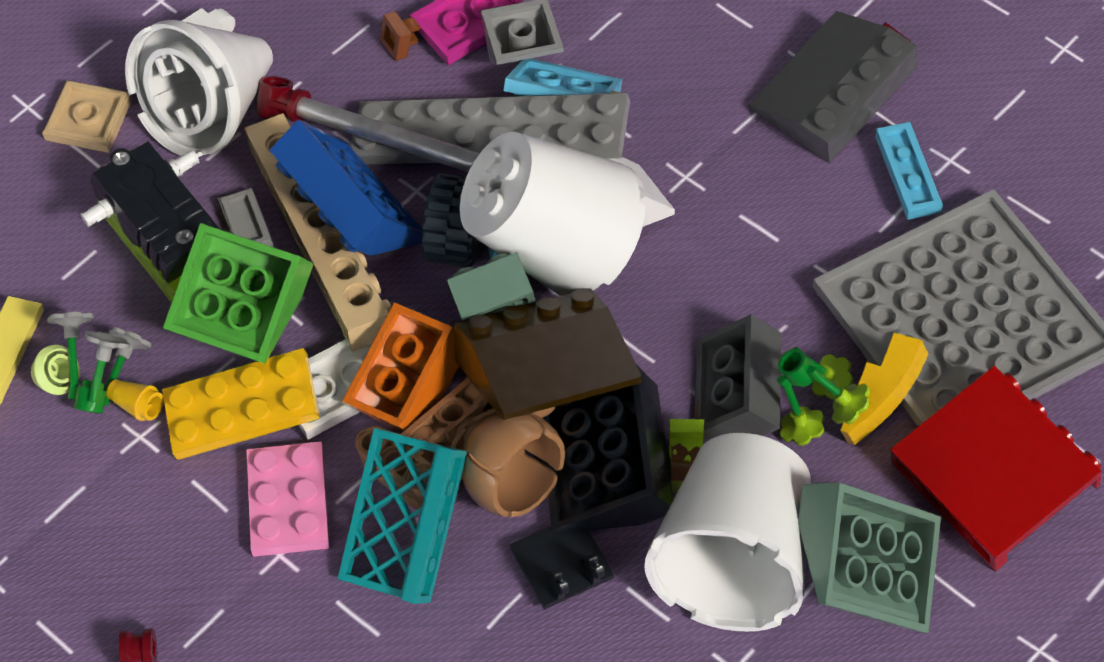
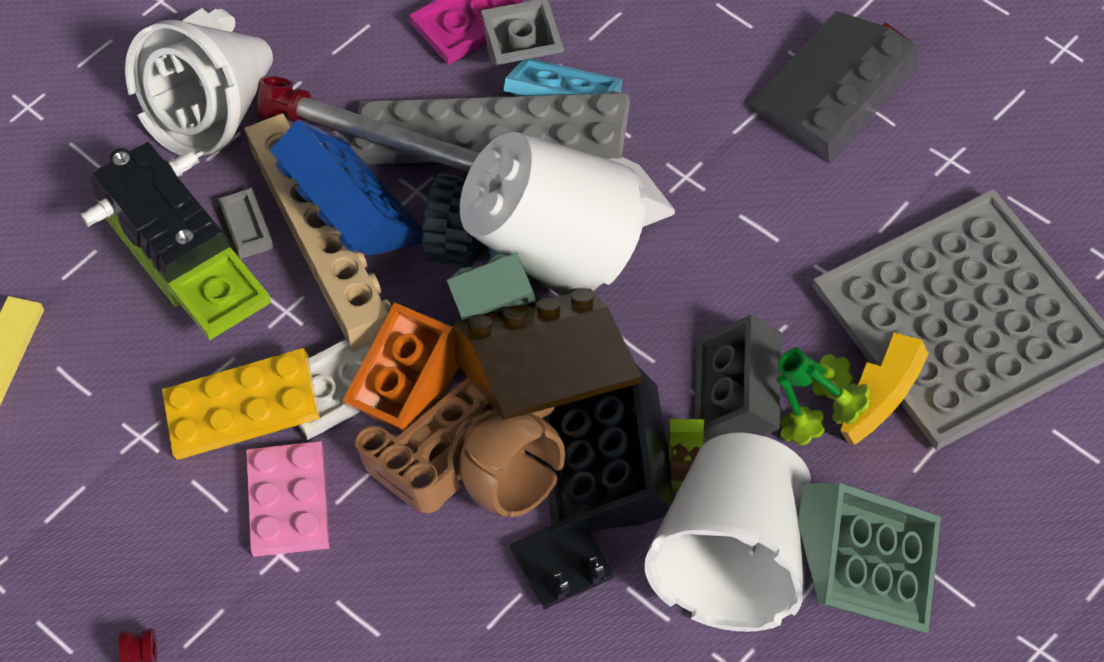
yellowish green cone [31,345,80,395] -> none
tan tile [43,80,133,153] -> none
plant [47,312,152,414] -> none
yellow cone [106,379,164,421] -> none
bright green slope [163,223,314,364] -> none
teal fence [337,428,467,604] -> none
dark orange tile [380,11,420,61] -> none
medium azure plate [875,122,943,220] -> none
red panel [890,365,1102,572] -> none

